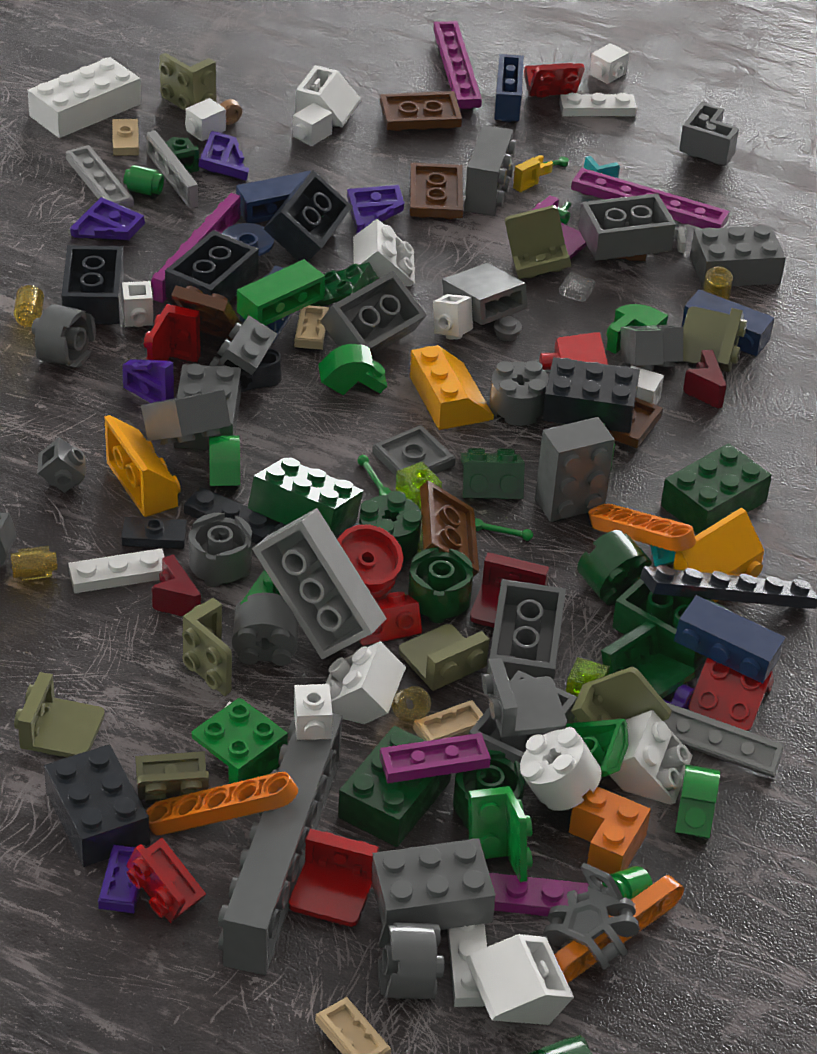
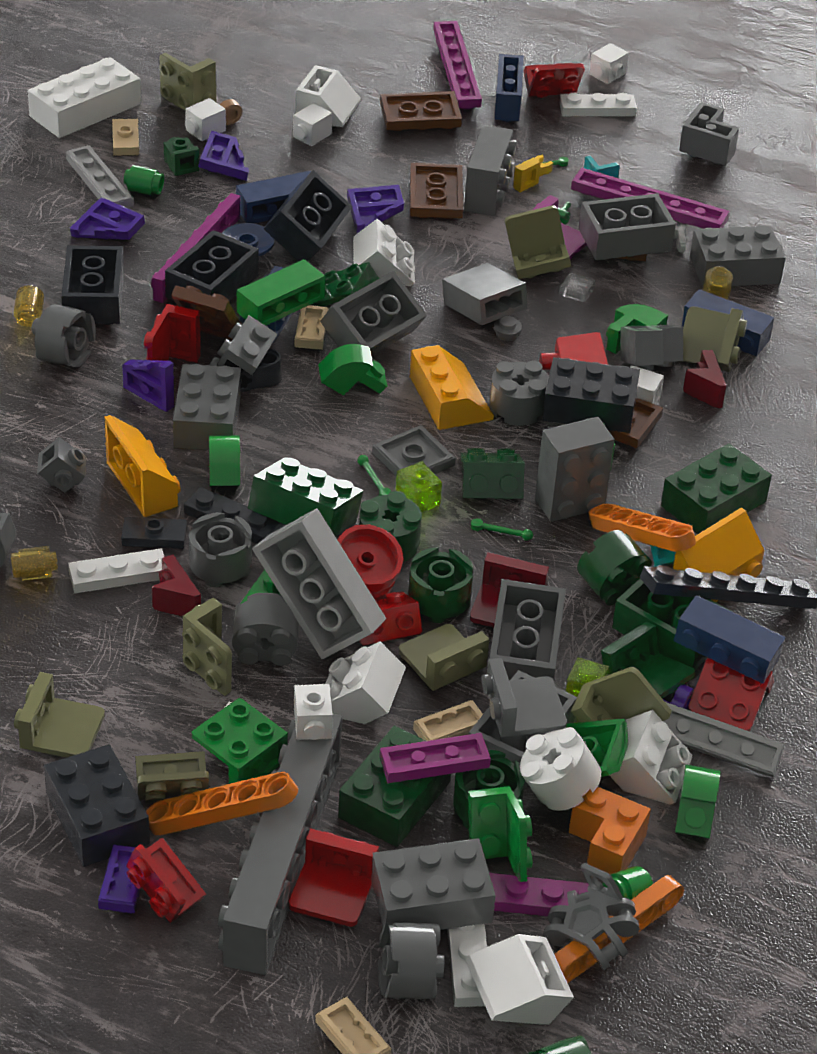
white brick [122,281,153,327] -> none
dark grey brick [141,390,231,445] -> none
light grey tile [146,130,198,208] -> none
clear yellow brick [392,686,431,721] -> none
reddish brown plate [420,480,479,577] -> none
white brick [433,294,473,339] -> none

